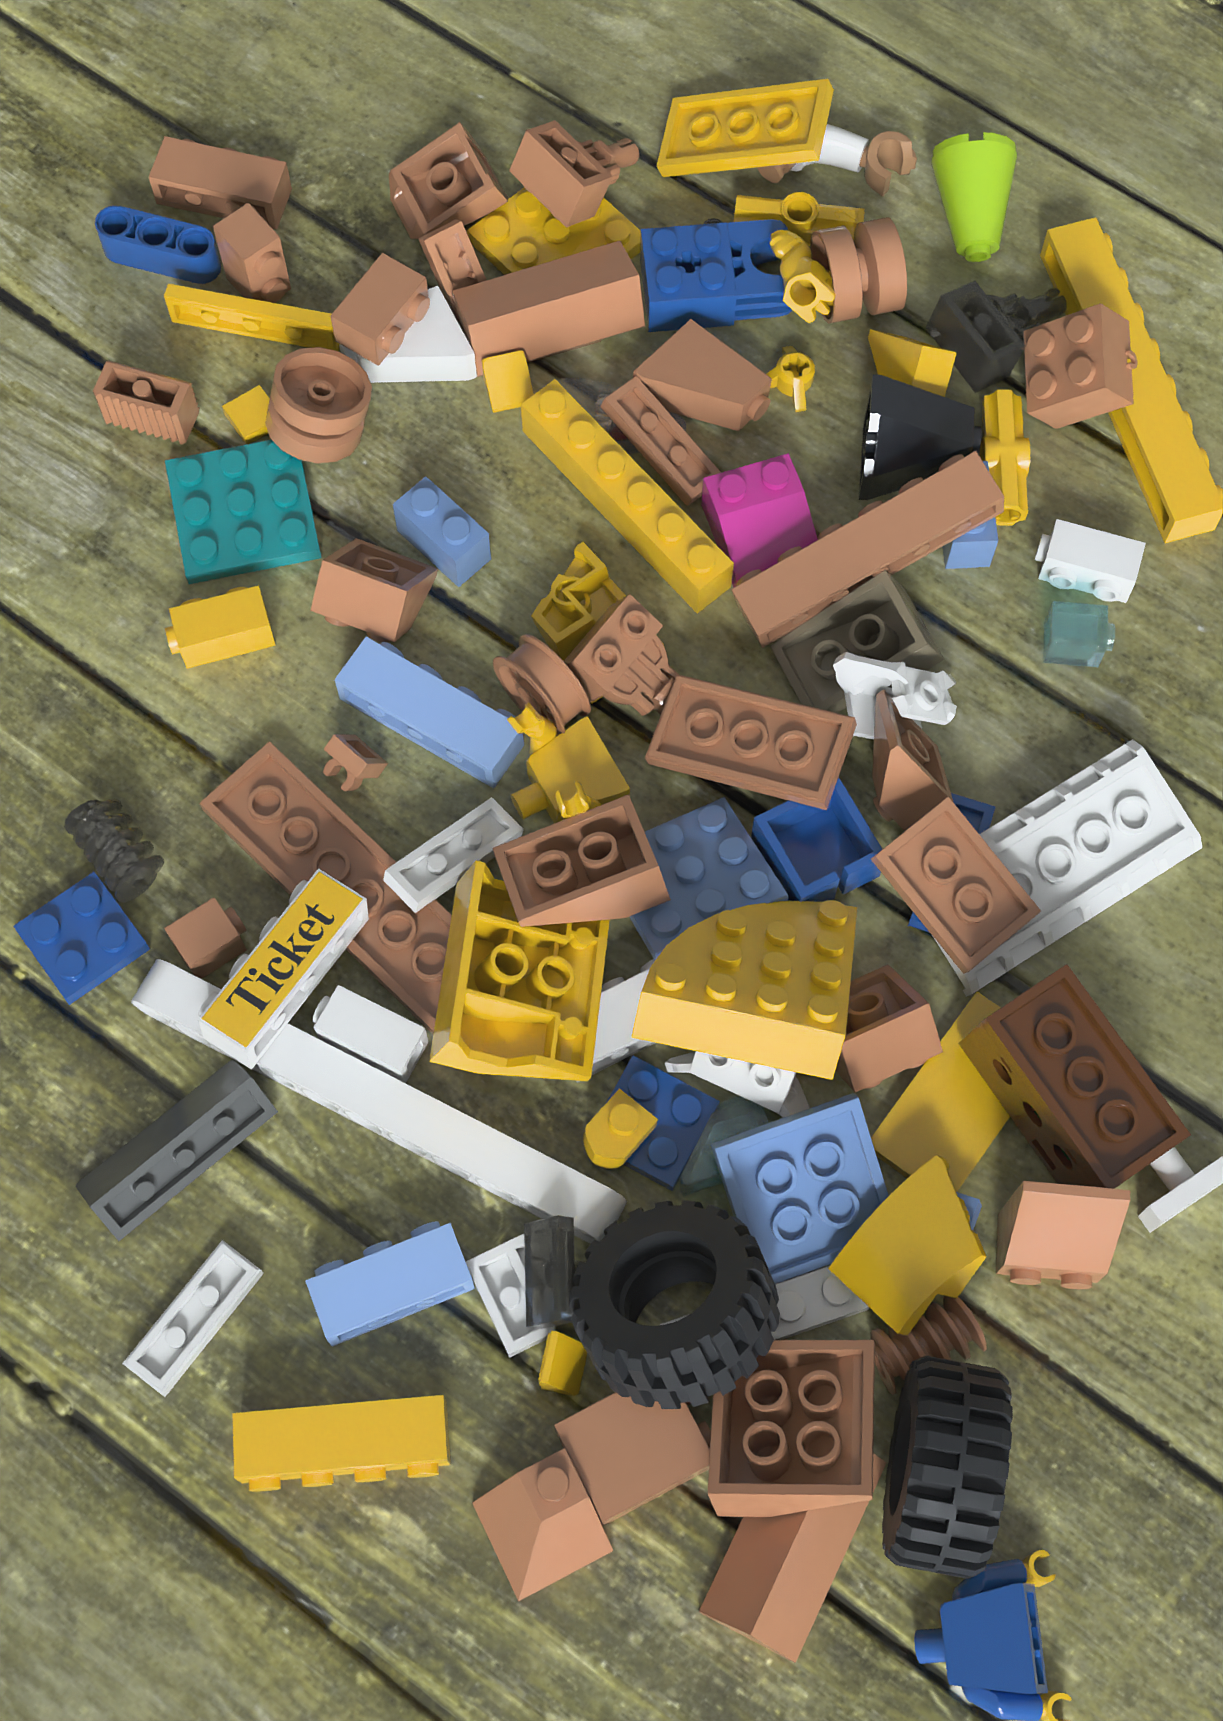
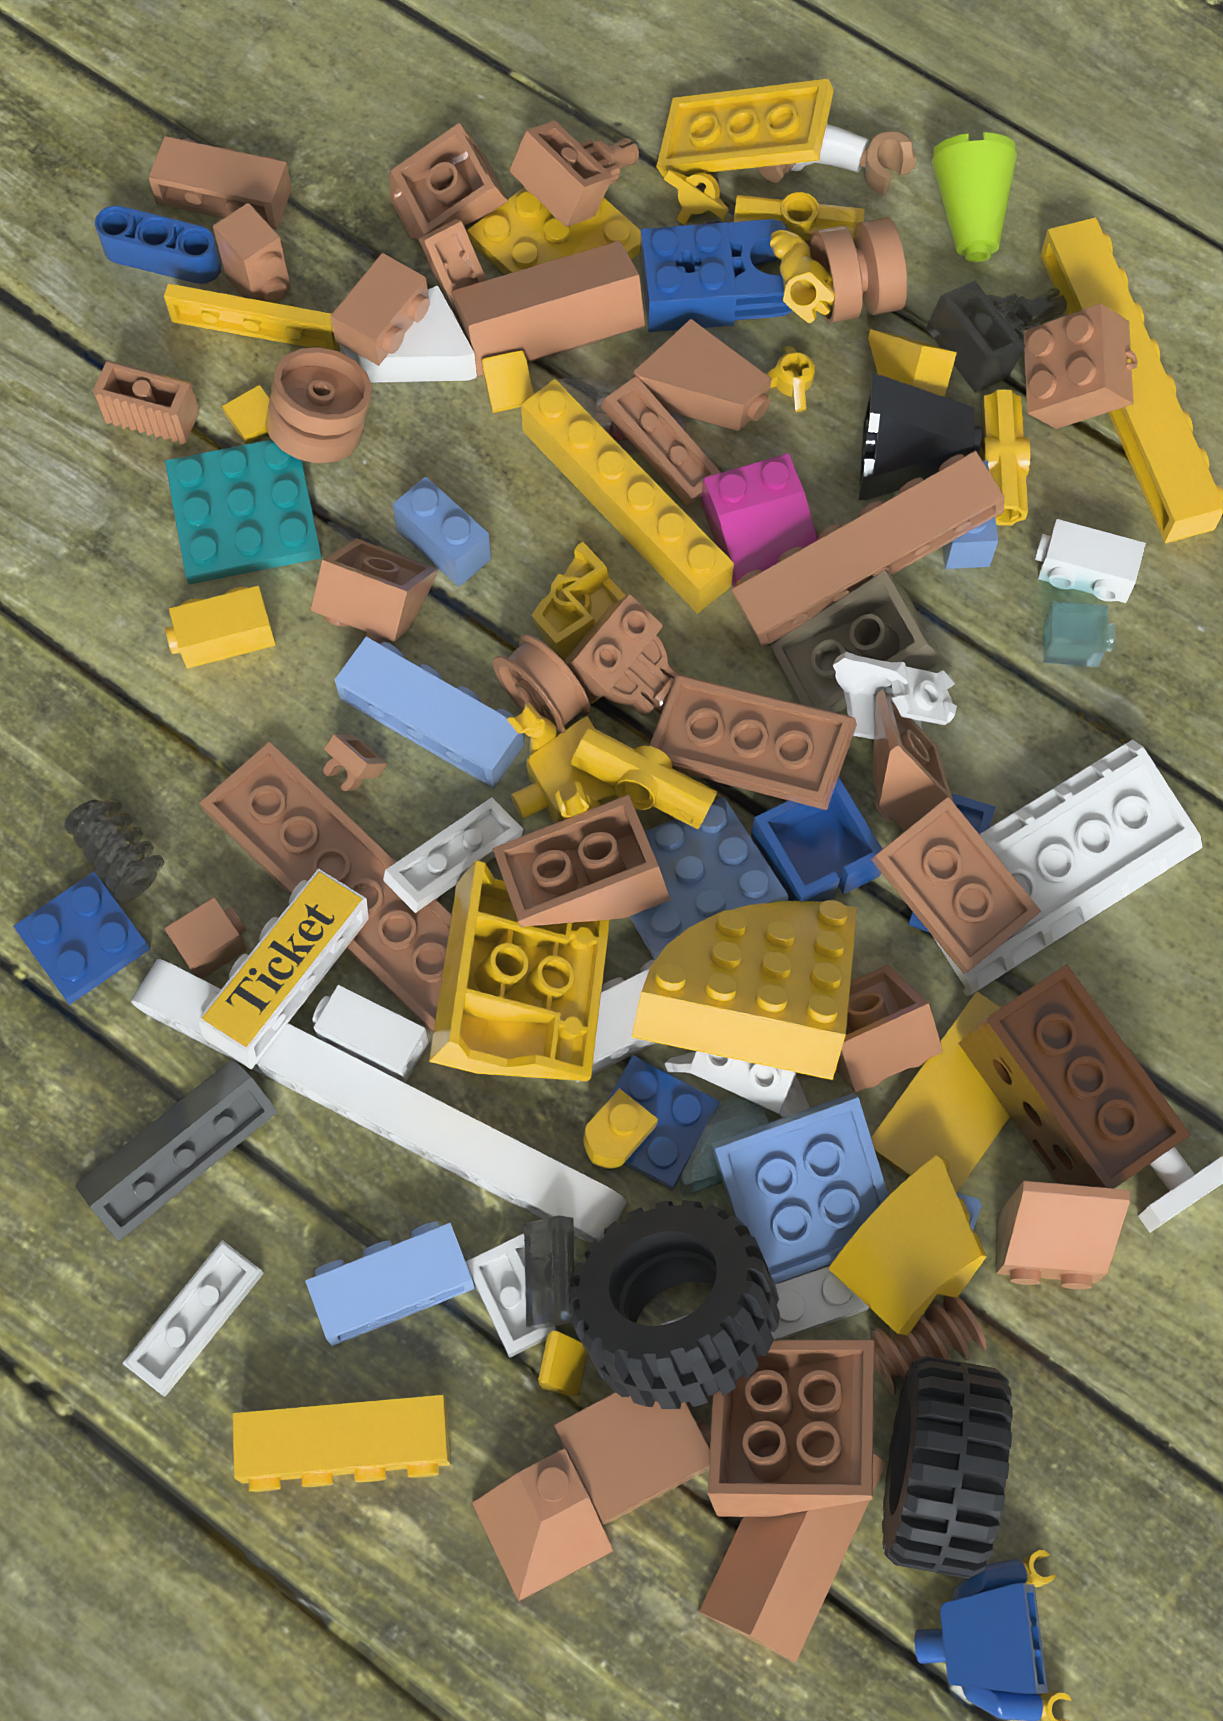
none -> yellow piece [570,726,717,829]
none -> yellow piece [664,170,729,225]

